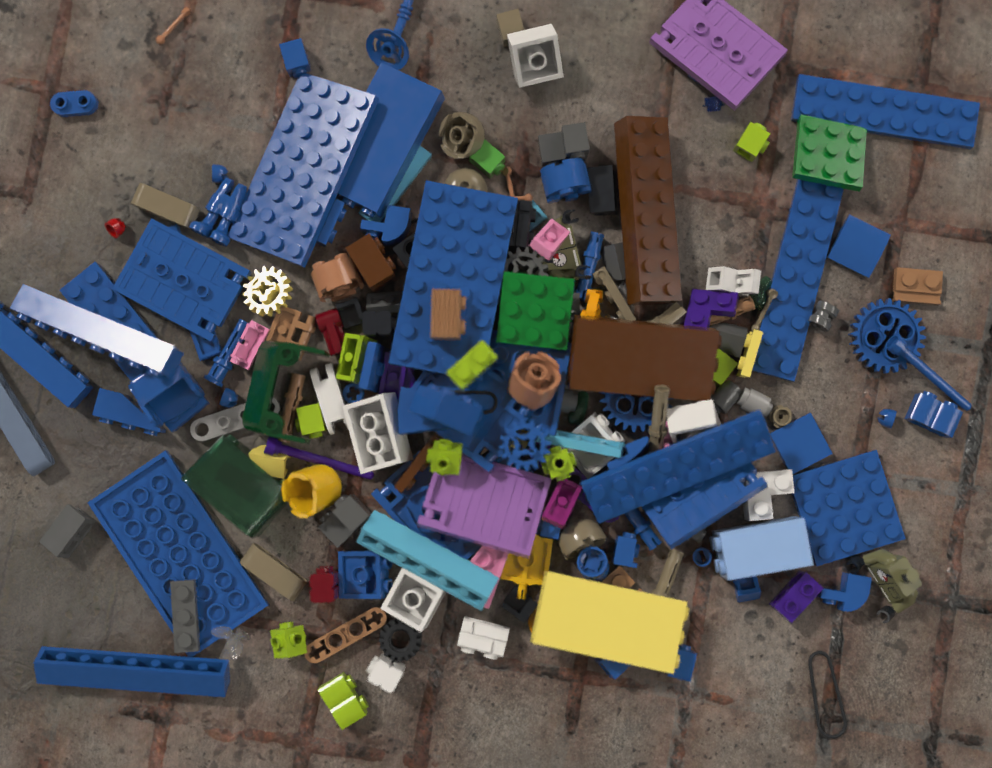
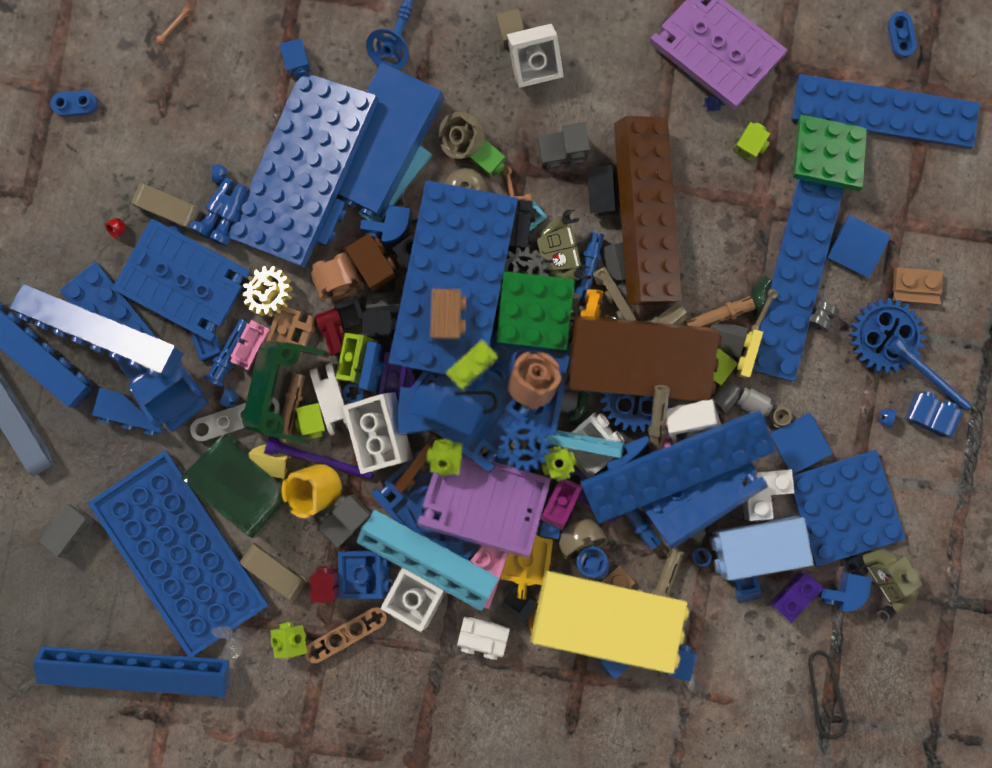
dark grey plate [170,579,200,653] -> none
lime brick [318,672,369,730] -> none
white brick [366,653,406,693] -> none
black tyre [379,618,422,662] -> none
bright pink slope [529,219,570,260] -> none
blue brick [540,158,592,203] -> none
blue brick [611,532,640,568] -> none
dark purple plate [684,289,739,328] -> none
white brick [706,266,761,296] -> none
none -> blue plate [887,11,917,59]

